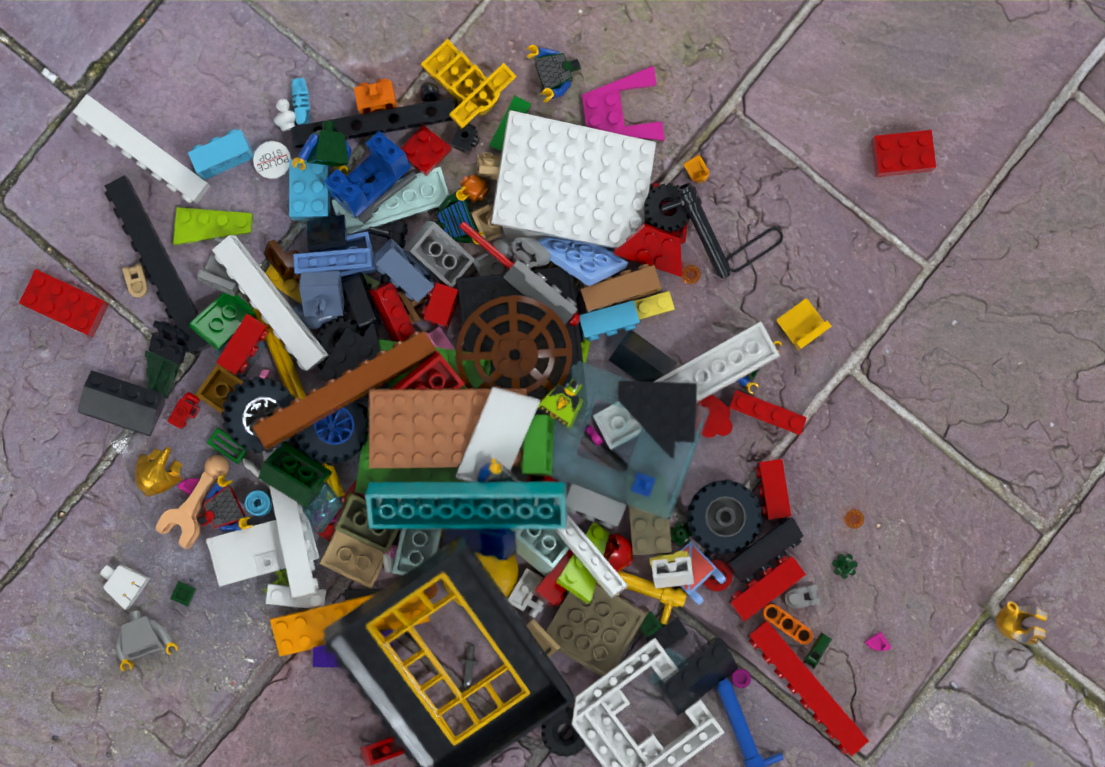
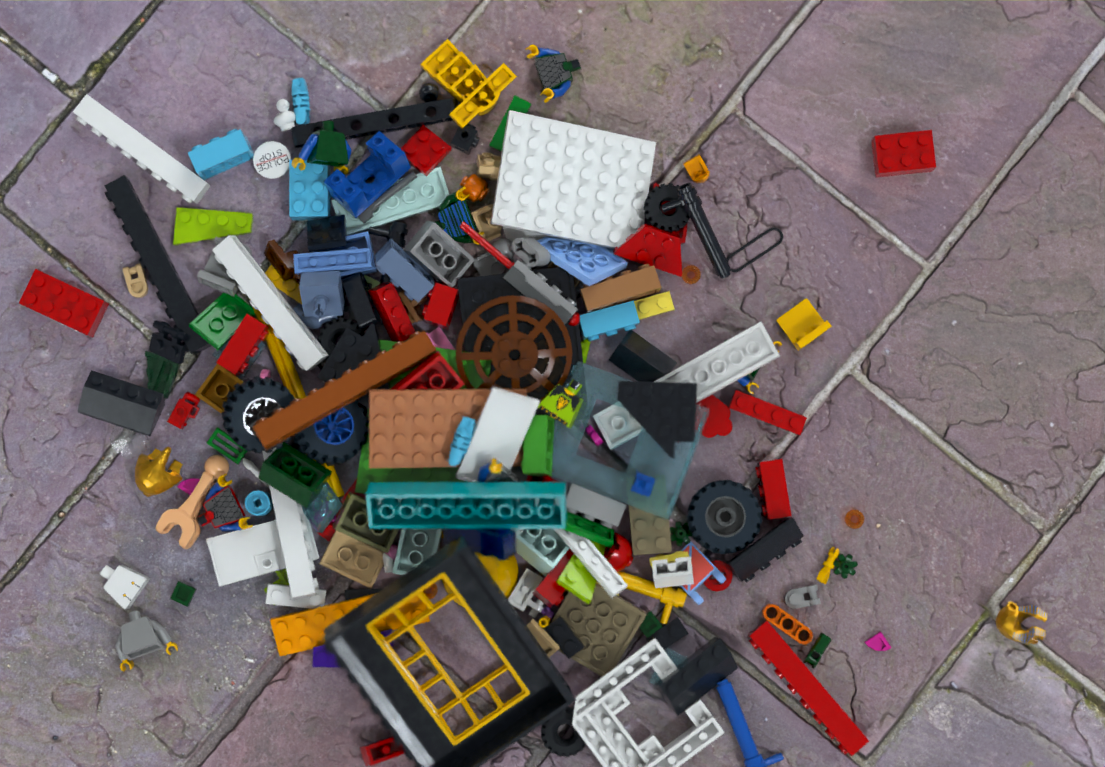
orange hinge [354,79,398,114] -> none
dark grey piece [461,645,478,688] -> none
dark pink wing [582,66,665,142] -> none
red brick [729,555,806,622] -> none
magenta tile [731,668,751,688] -> none
none -> medium azure hinge [448,416,476,467]
none -> arm [539,606,554,628]
none -> black plate [545,616,585,659]
none -> green tile [564,511,614,548]
none -> yellow piece [816,547,839,584]

